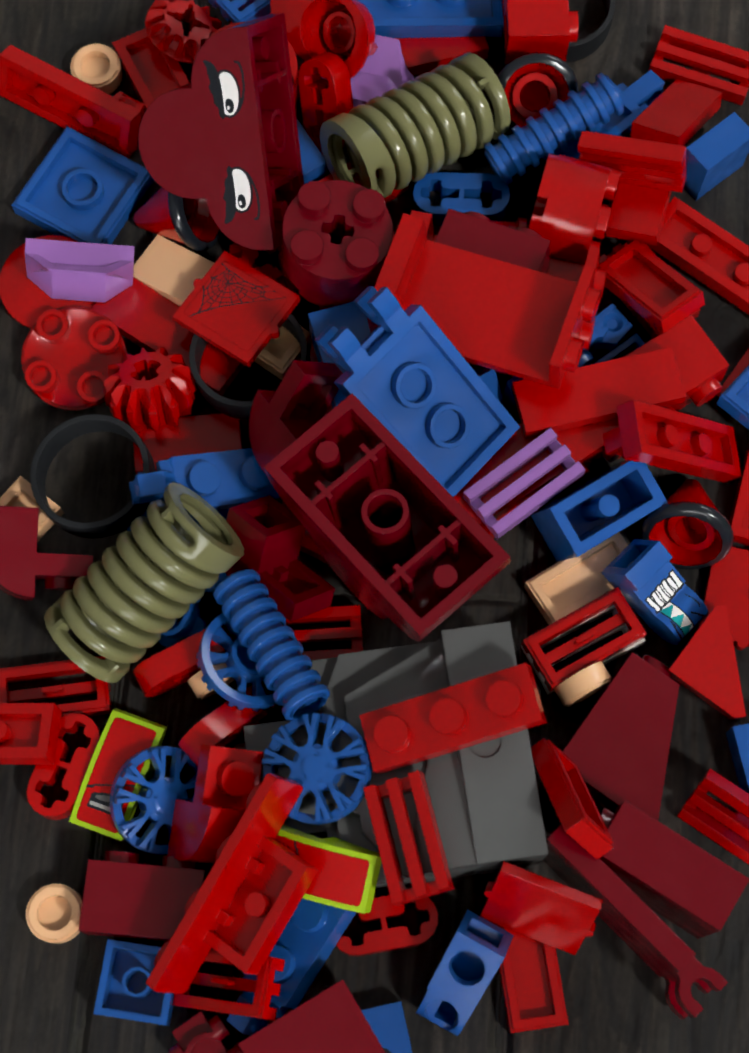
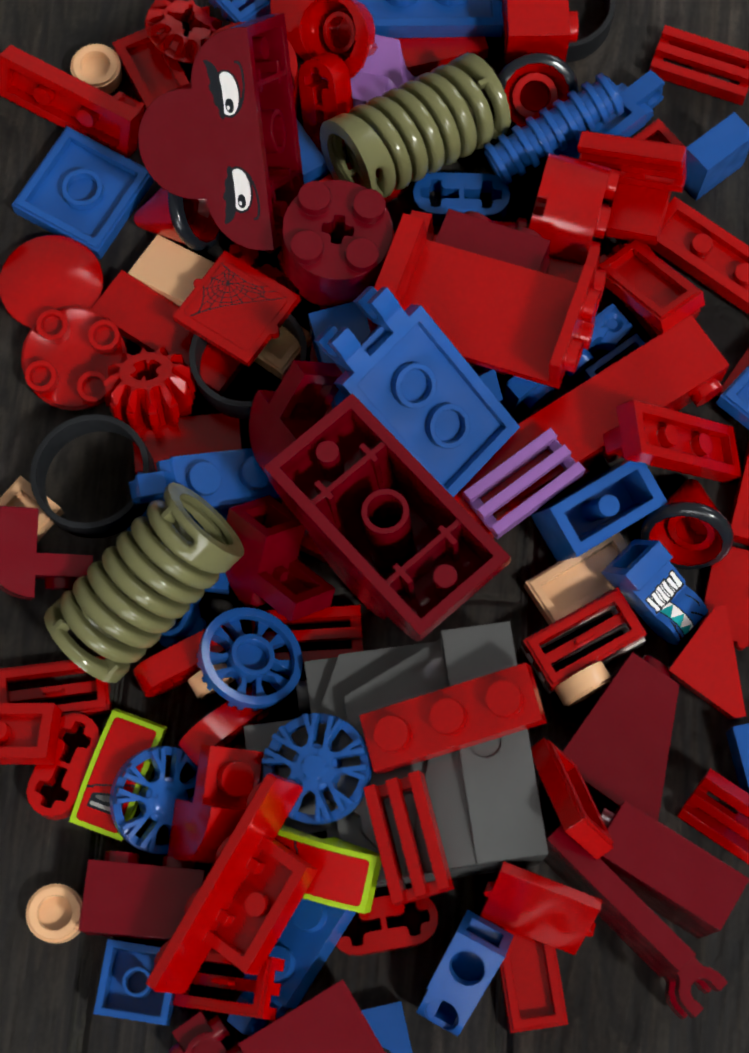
medium lavender slope [25,238,135,303] -> none
blue piece [213,569,330,721] -> none
red tile [512,346,687,439] -> none
red tile [630,79,723,145] -> none

